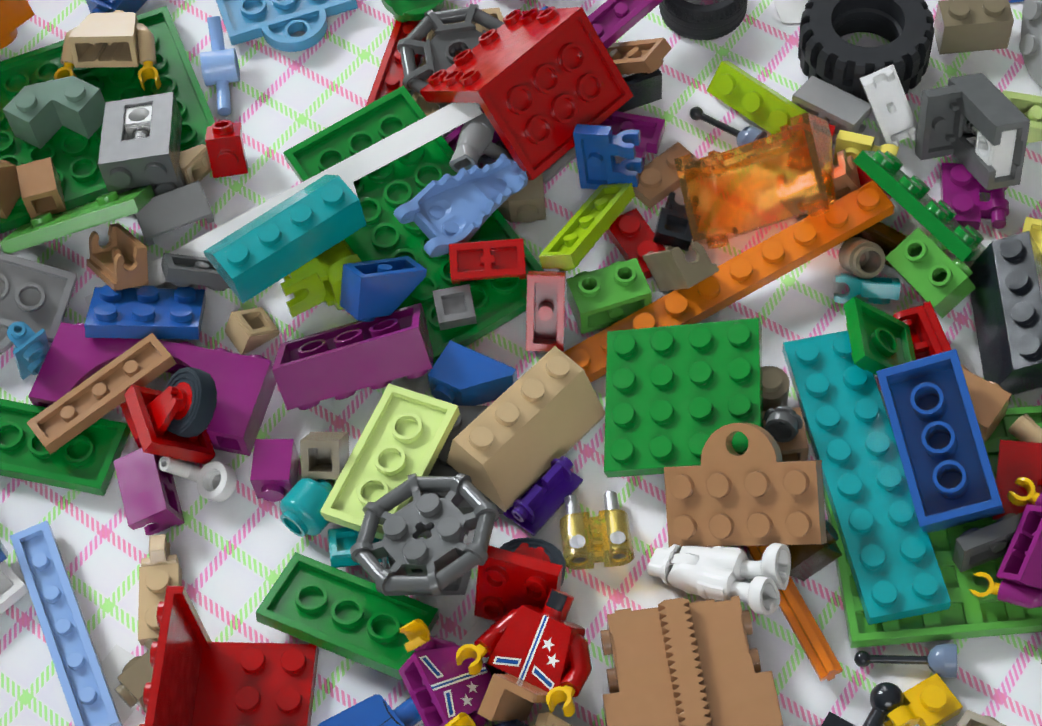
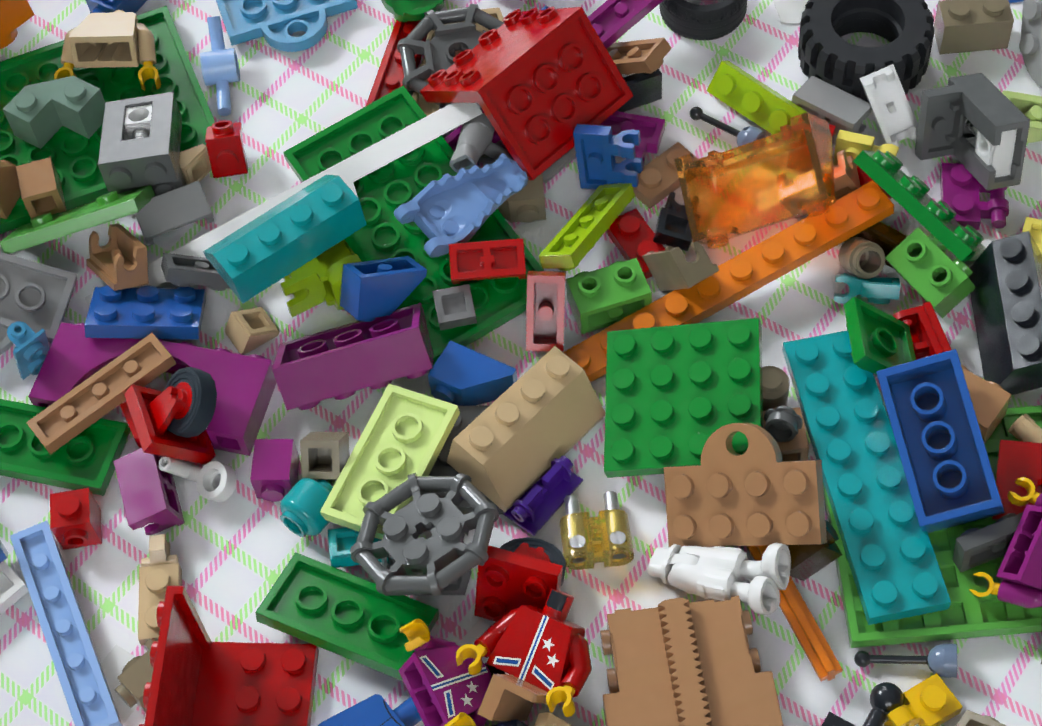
none -> red brick [50,488,102,550]

